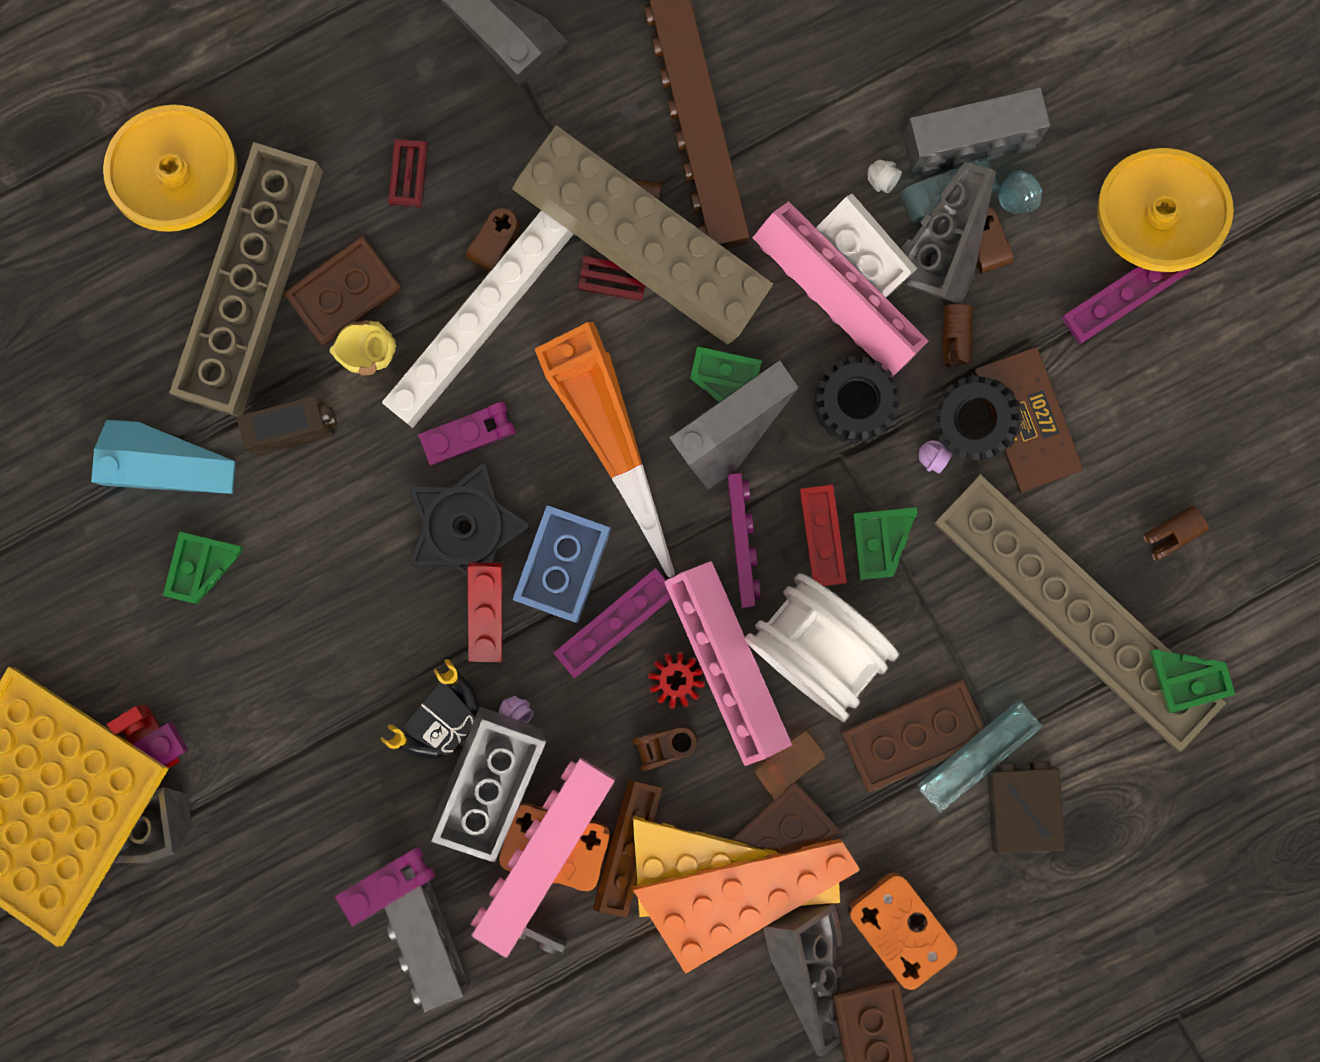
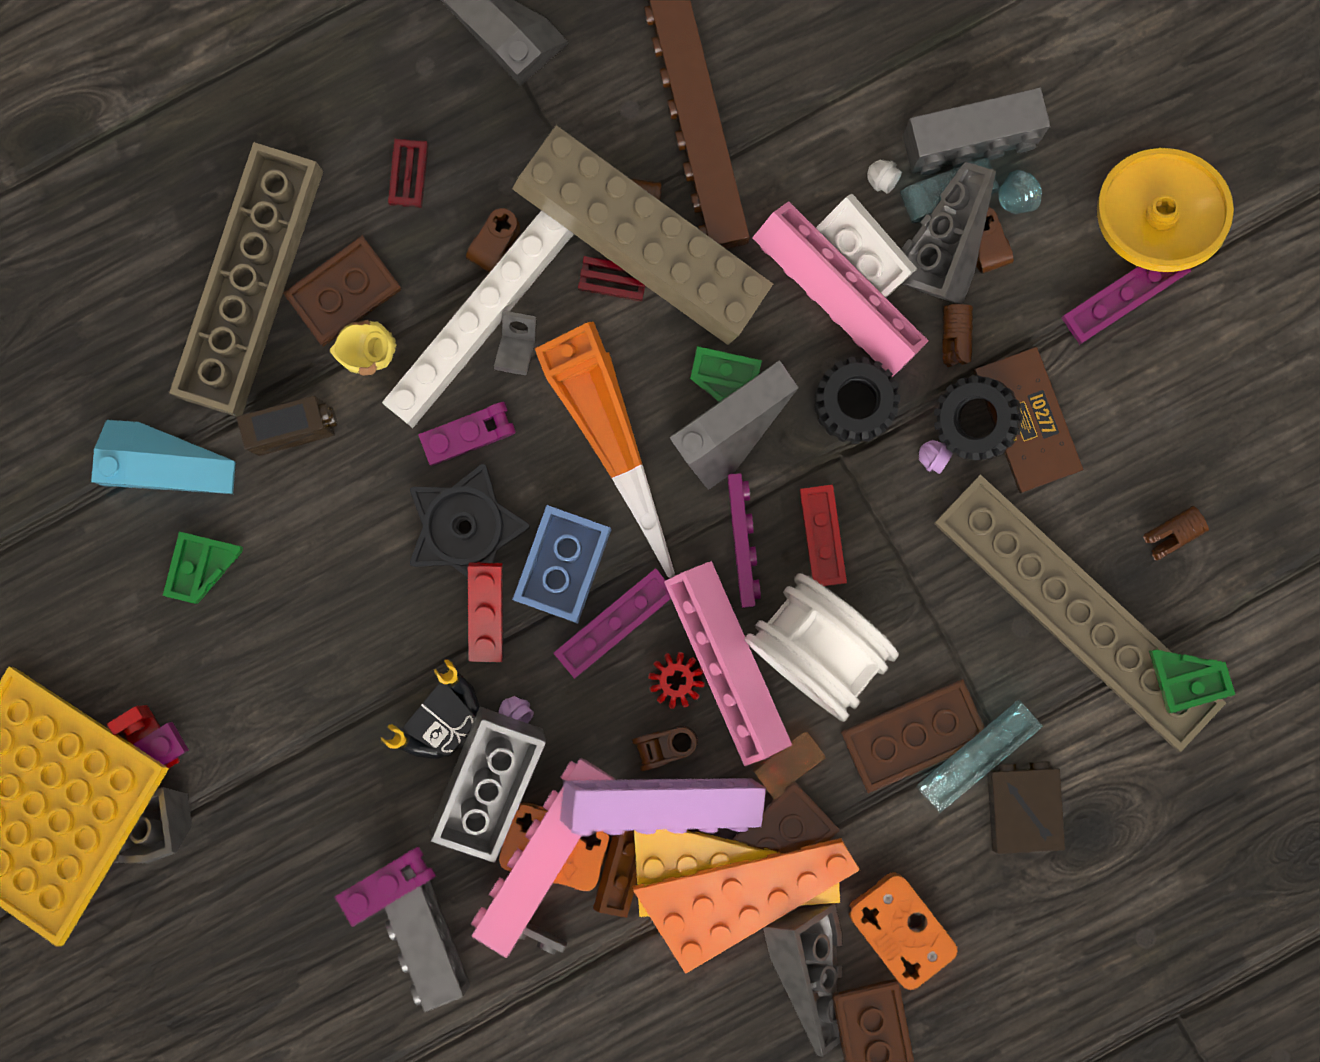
yellow dish [103,105,237,231] -> none
green wing [852,507,918,580] -> none
none -> flat silver bracket [494,311,536,375]
none -> lavender brick [560,778,766,836]

